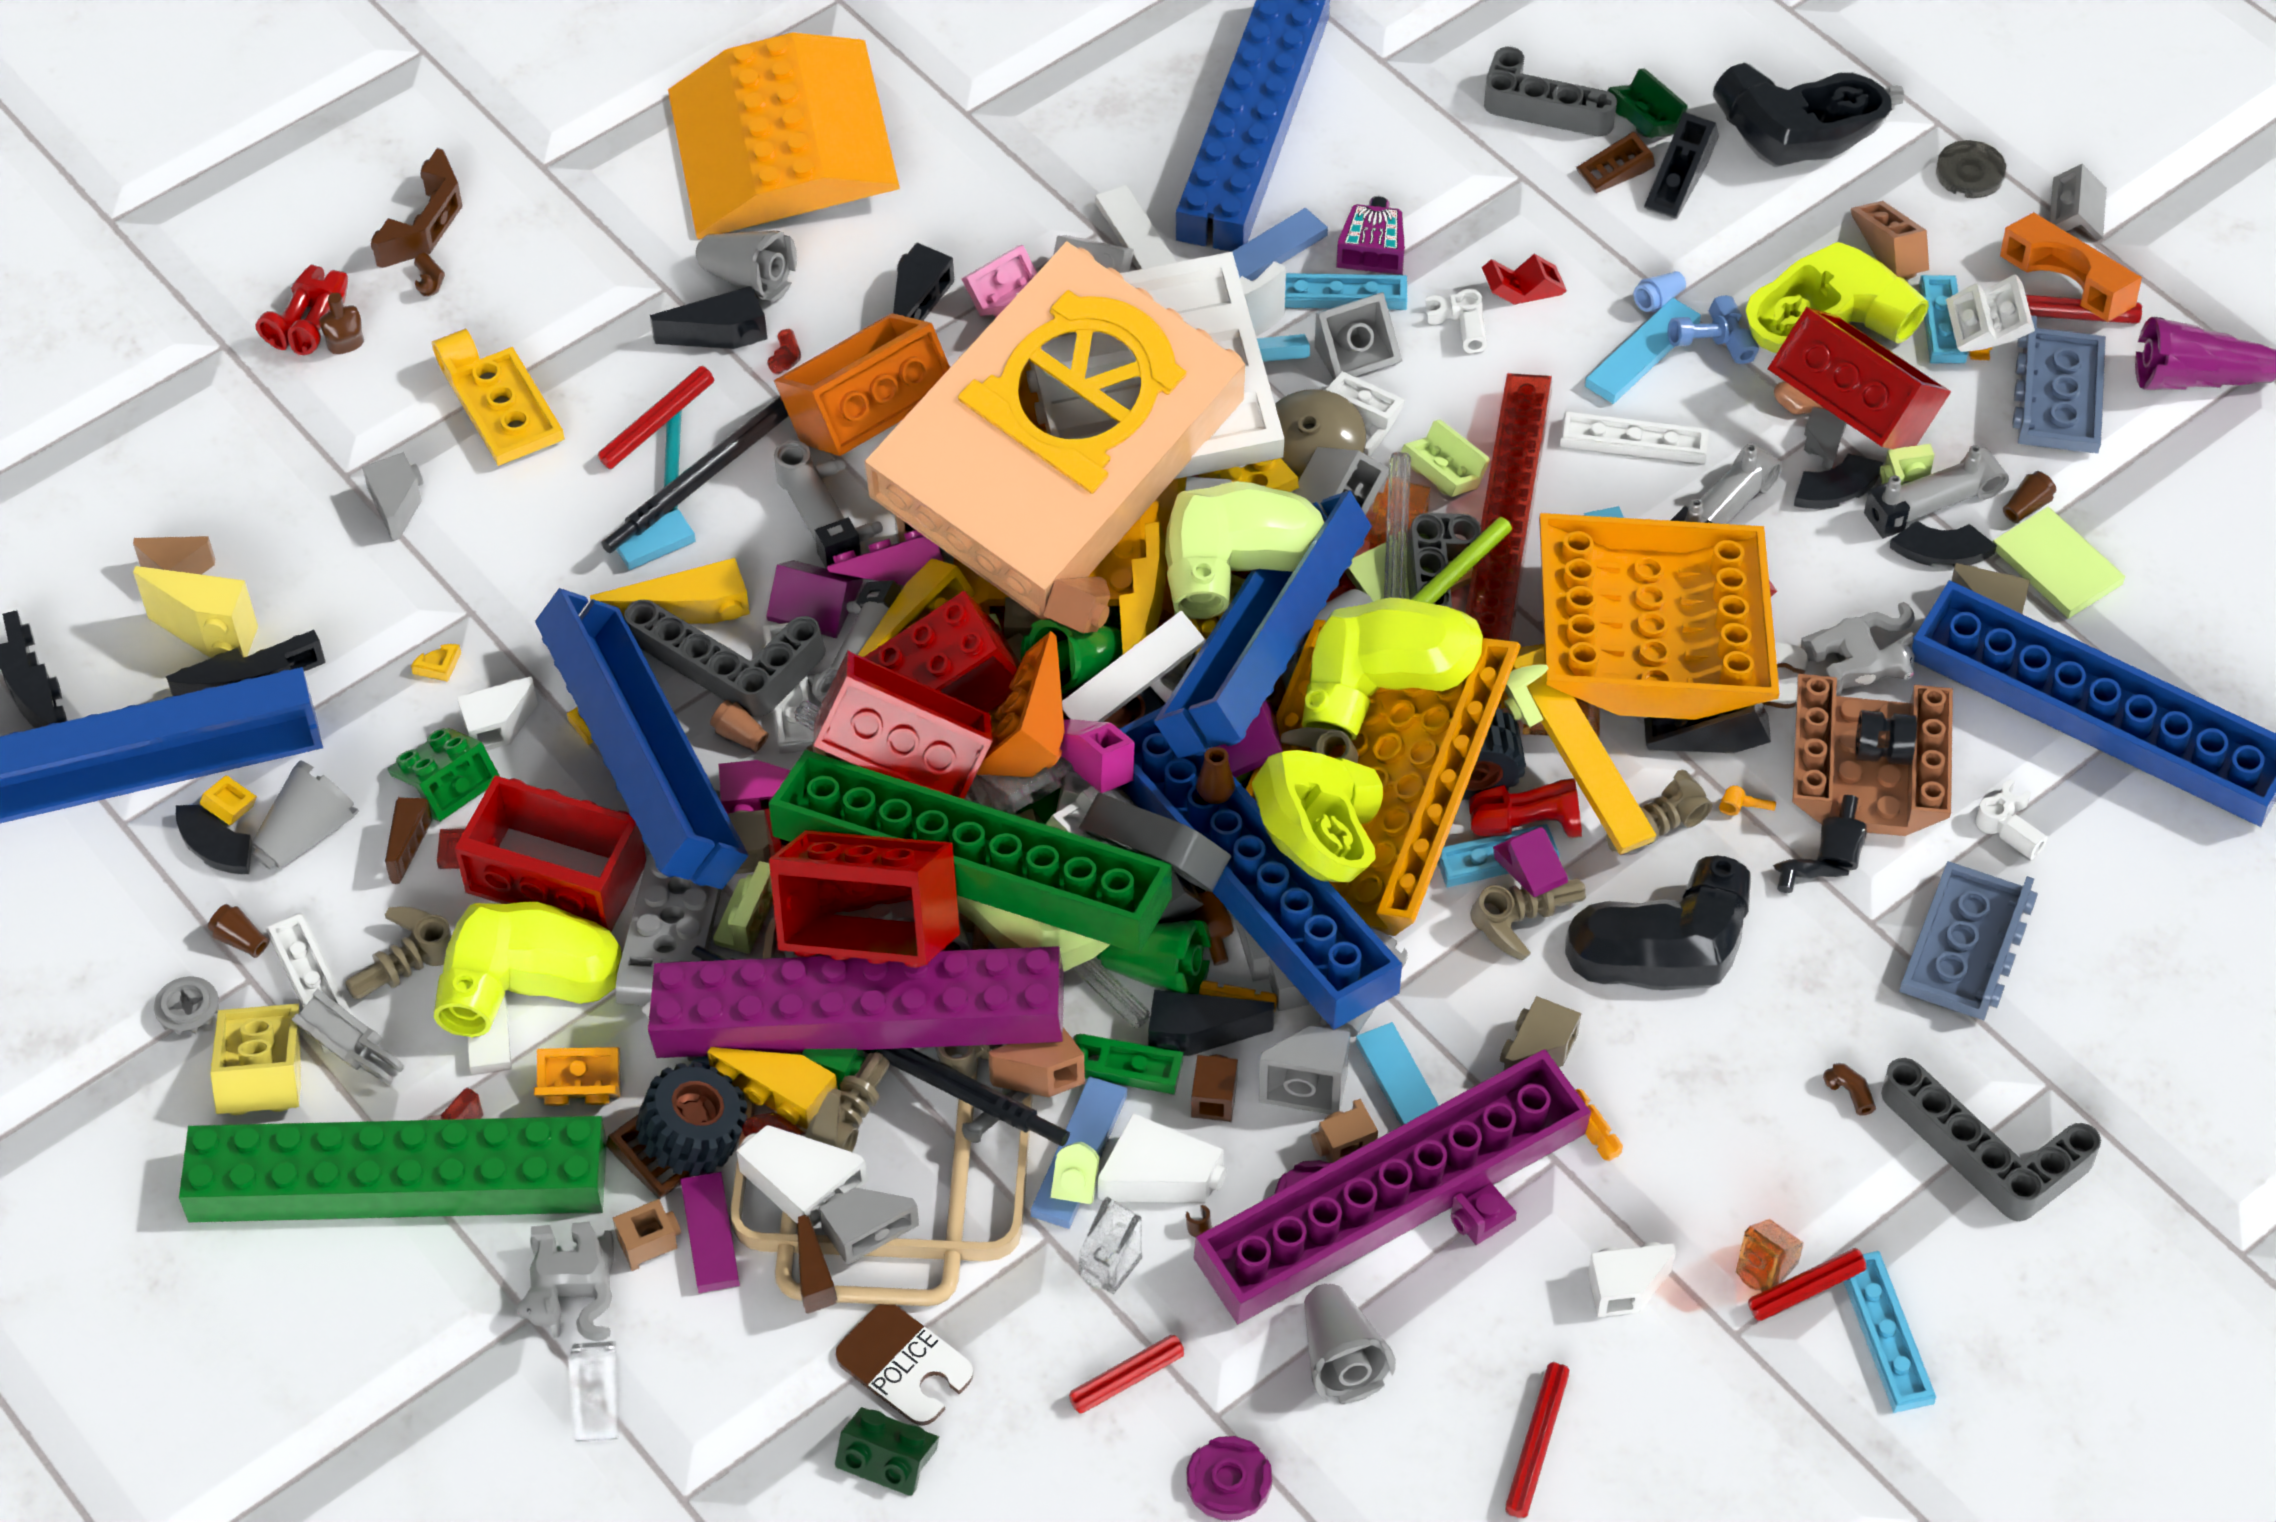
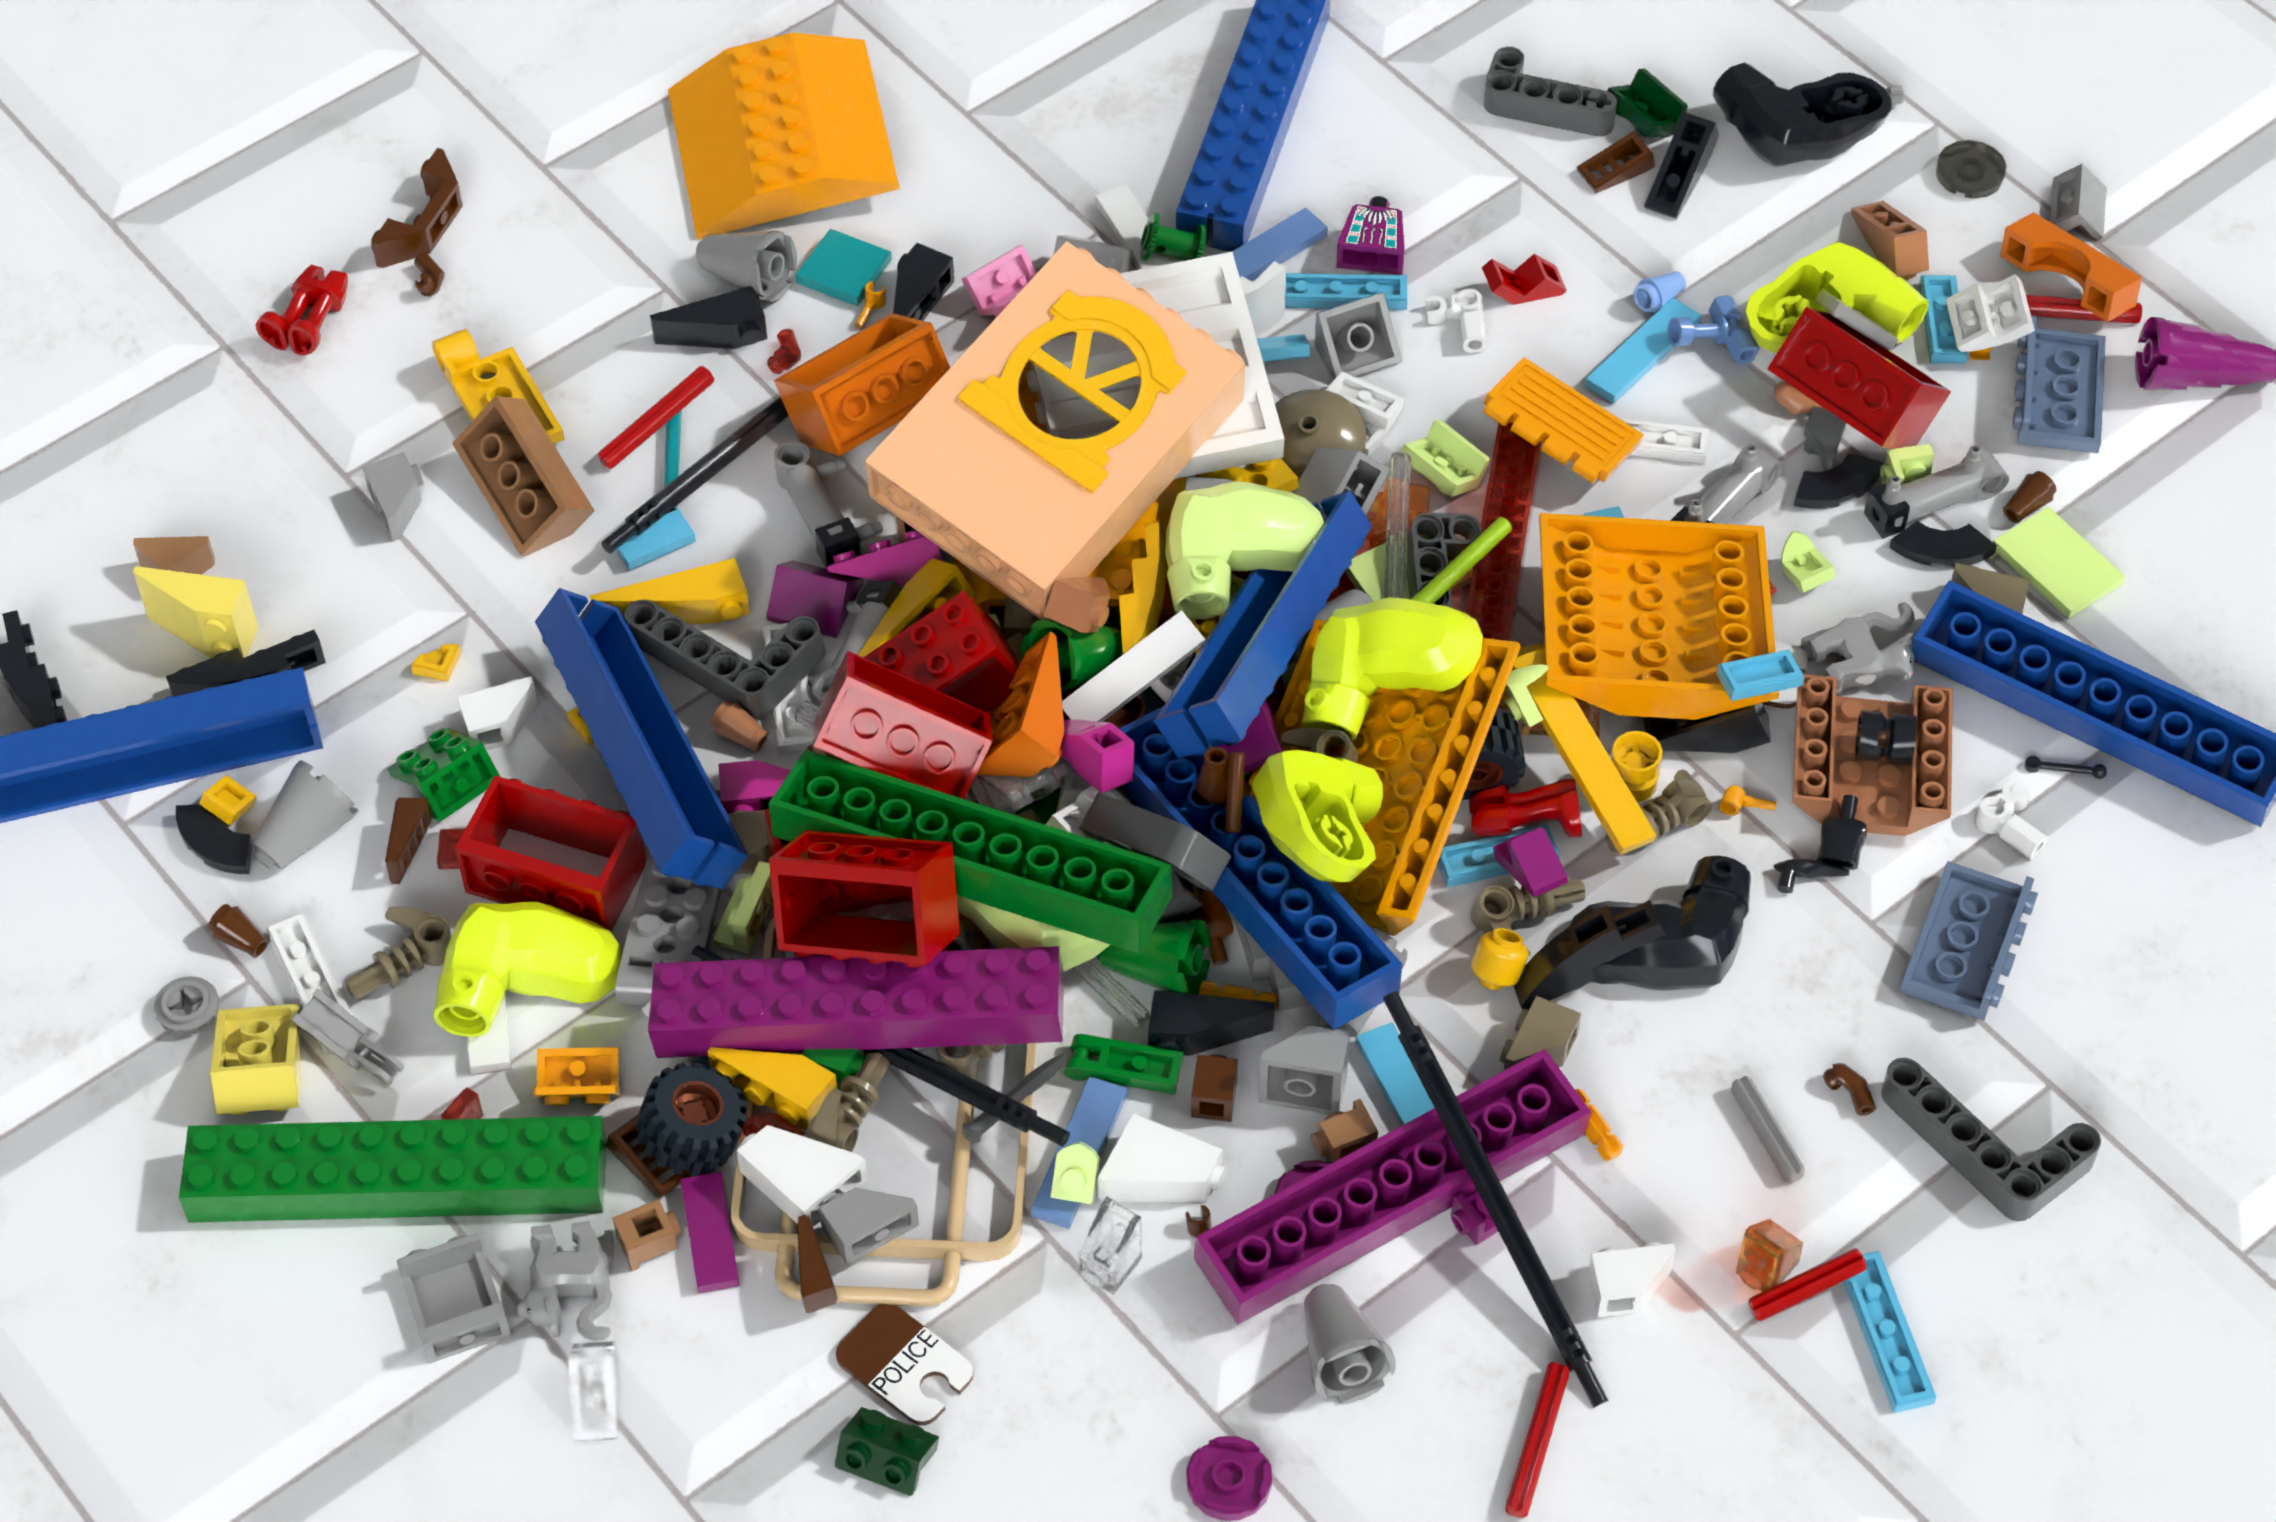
reddish brown piece [319,293,364,354] -> none
nougat slope [988,1027,1085,1097] -> none
axle [1069,1335,1184,1413] -> none
none -> light grey panel [397,1233,511,1363]
none -> medium nougat slope [452,396,595,556]
none -> teal tile [795,228,892,306]
none -> light orange hand [854,281,886,329]
none -> green hose [1140,212,1206,261]
none -> reddish brown piece [1225,751,1252,833]
none -> black axle [1383,991,1609,1408]
none -> yellow head [1471,928,1529,990]
none -> light orange hinge [1483,357,1644,484]
none -> black slope [1514,900,1665,1010]
none -> yellow wheel [1611,731,1663,803]
none -> medium azure tile [1716,649,1805,701]
none -> light grey axle [1731,1076,1805,1183]
none -> yellowish green plate [1781,531,1836,593]
none -> light grey tile [1815,289,1898,351]
none -> black hinge [2025,756,2107,779]

